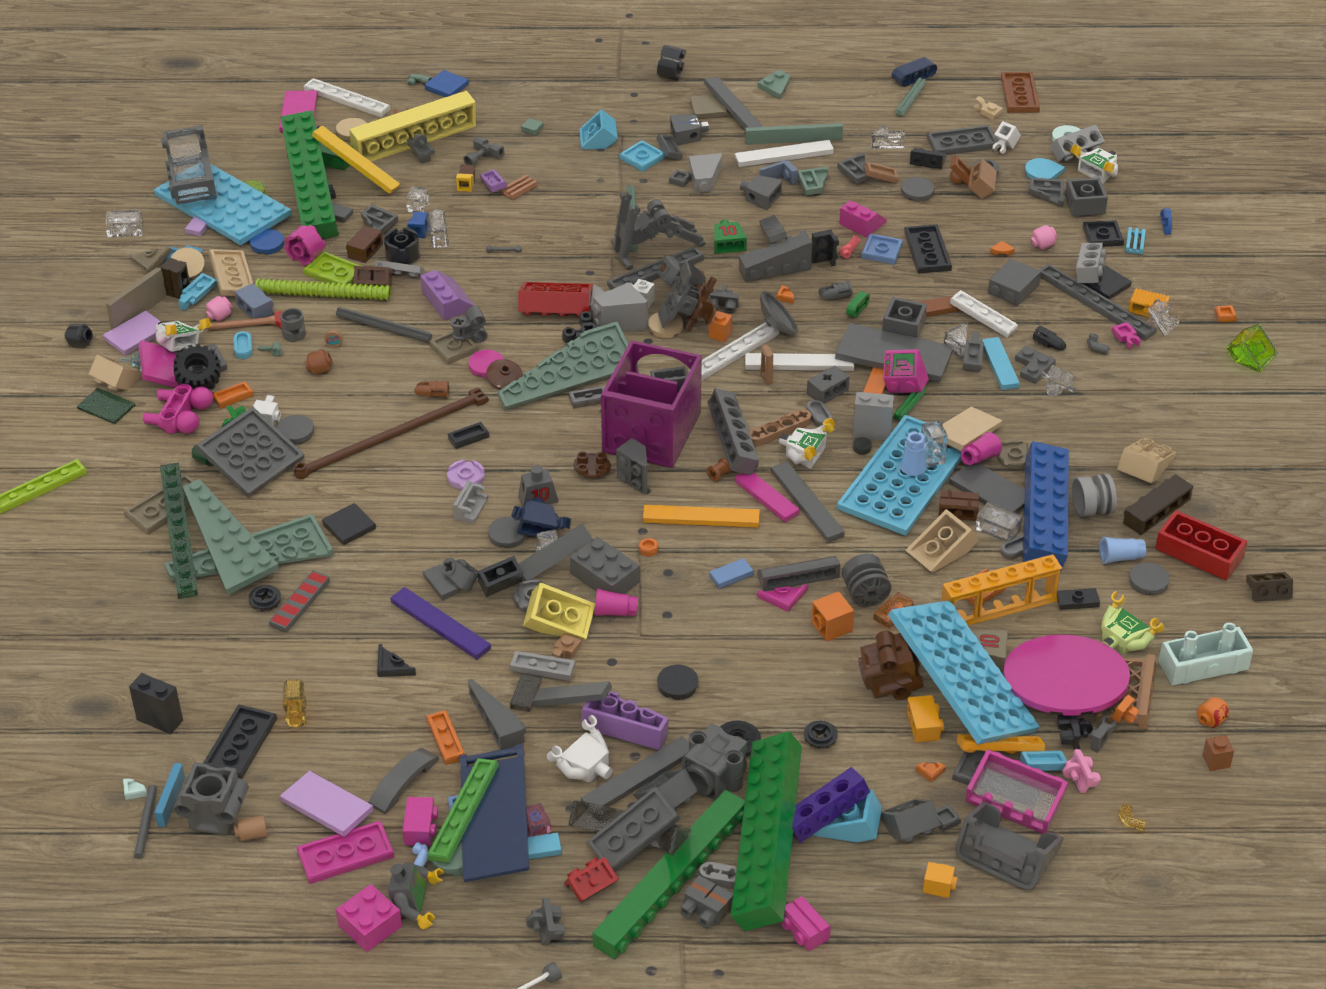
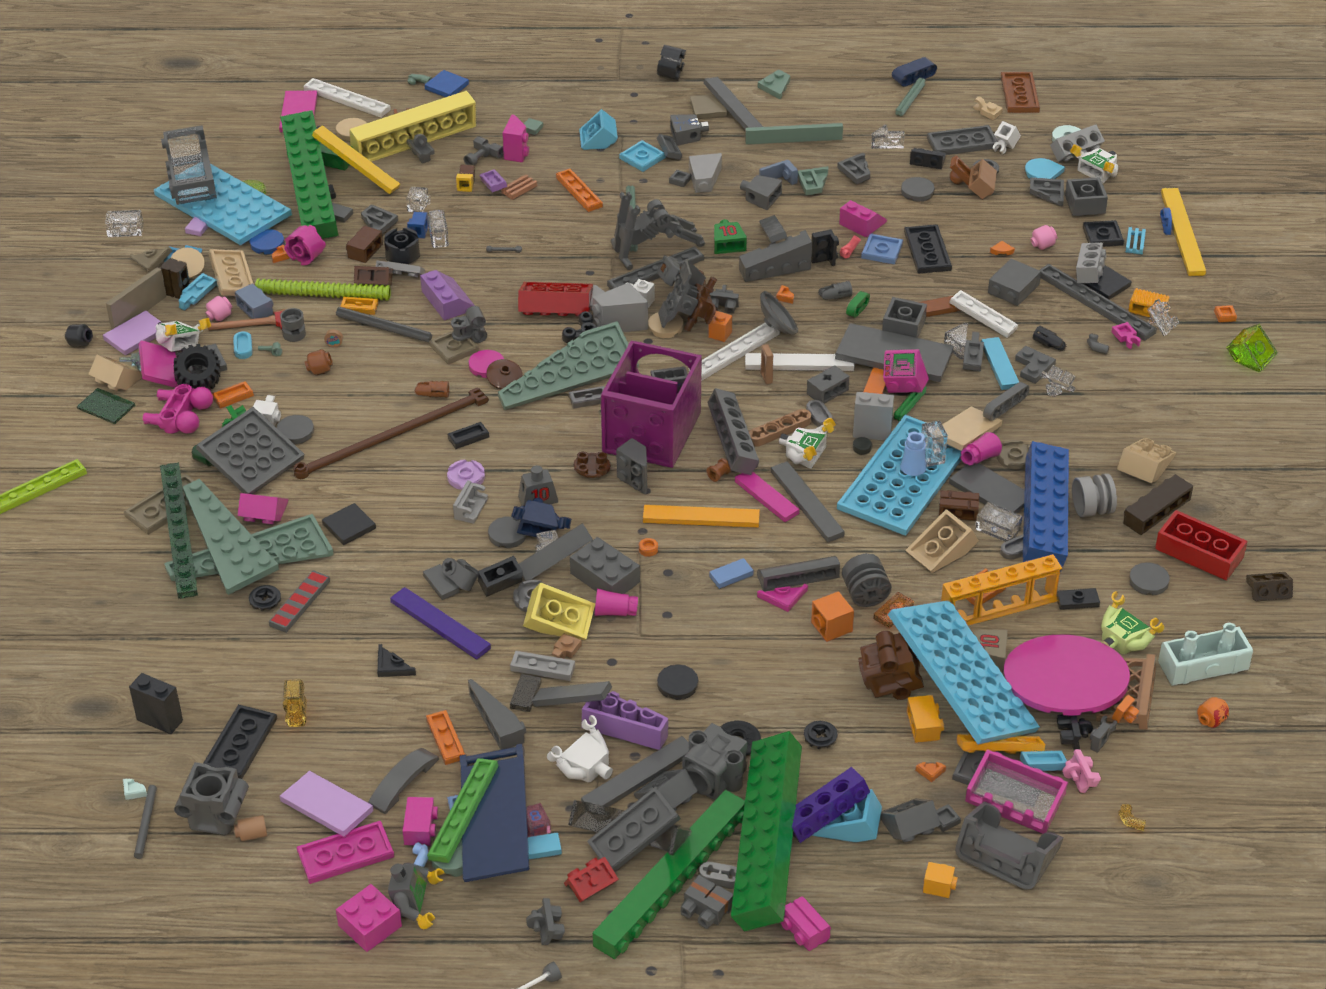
dark azure tile [154,763,185,827] -> none
lime tile [303,251,361,285] -> none
white tile [735,140,834,167] -> none
medium nougat tile [864,162,899,183] -> none
light blue plant [1099,537,1146,564] -> none
dark orange brick [1202,735,1234,771] -> none
none -> dark pink slope [237,493,288,524]
none -> orange tile [272,245,290,263]
none -> light orange tile [340,297,378,315]
none -> dark pink slope [502,115,529,162]
none -> orange tile [556,169,603,212]
none -> dark grey beam [983,382,1030,421]
none -> yellow tile [1161,188,1206,276]

